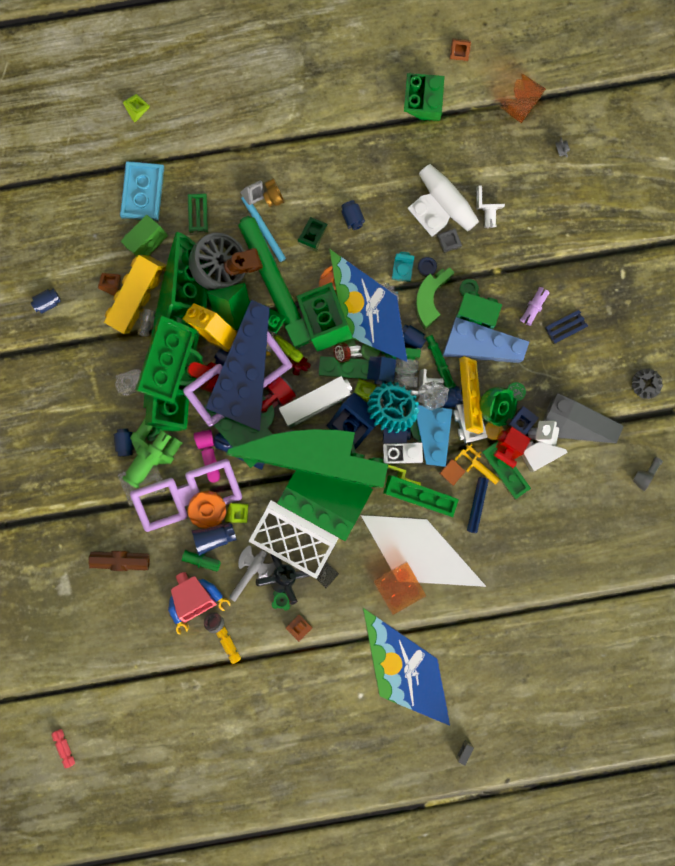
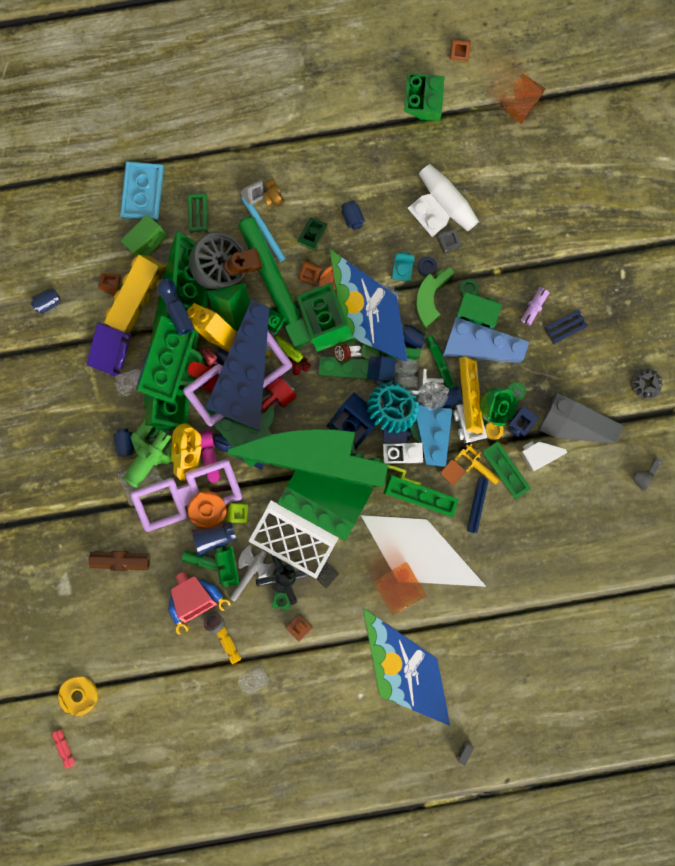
lime slope [123,94,150,122] -> none
clear cone [137,308,156,337] -> none
white piece [279,376,352,429] -> none
lime slope [354,379,377,403] -> none
white bracket [476,185,505,228] -> none
red brick [494,427,530,468] -> none
white bracket [528,421,559,446] -> none
dark grey plate [555,137,570,158] -> none
none -> yellow tile [58,676,98,716]
none -> dark purple piece [87,322,131,377]
none -> dark blue piece [156,278,195,336]
none -> yellow piece [171,423,202,481]
none -> coral axle [201,346,218,366]
none -> green hinge [214,546,239,587]
none -> clear brick [238,664,270,695]
none -> dark orange slope [298,259,322,286]

